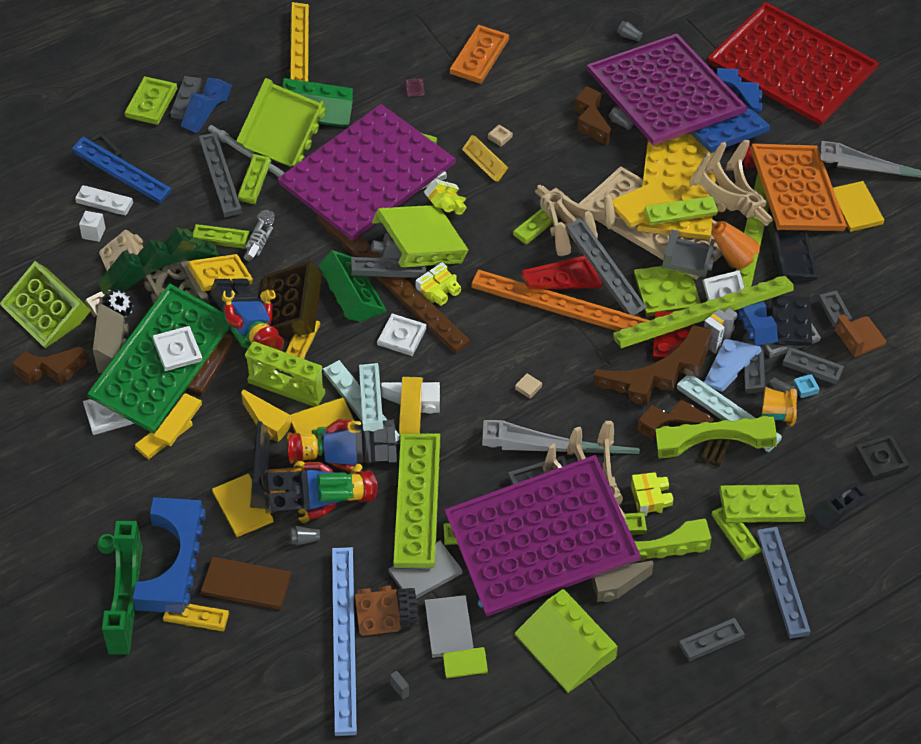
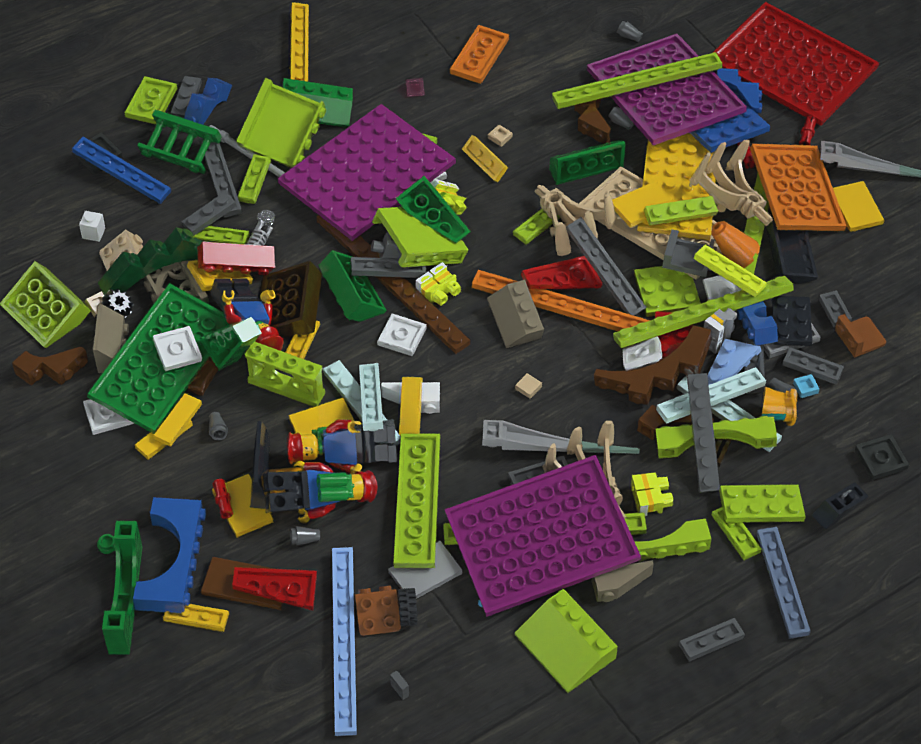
white plate [75,185,133,216] -> none
yellow slope [241,390,292,443] -> none
light grey tile [425,595,474,658] -> none
lime slope [443,647,488,679] -> none
none -> green fence [137,109,222,174]
none -> dark grey plate [181,192,237,236]
none -> brick [197,242,275,275]
none -> green wedge [199,317,261,370]
none -> dark grey cone [209,412,228,440]
none -> red pin [212,479,233,519]
none -> red wing [232,567,317,611]
none -> green wedge [396,176,471,244]
none -> dark tan slope [487,280,544,348]
none -> green slope [549,141,625,185]
none -> lime plate [552,52,722,109]
none -> white plate [622,336,662,371]
none -> light aqua plate [656,367,766,423]
none -> dark grey plate [687,373,720,493]
none -> neon yellow tile [694,244,767,297]
none -> red pin [799,116,817,145]

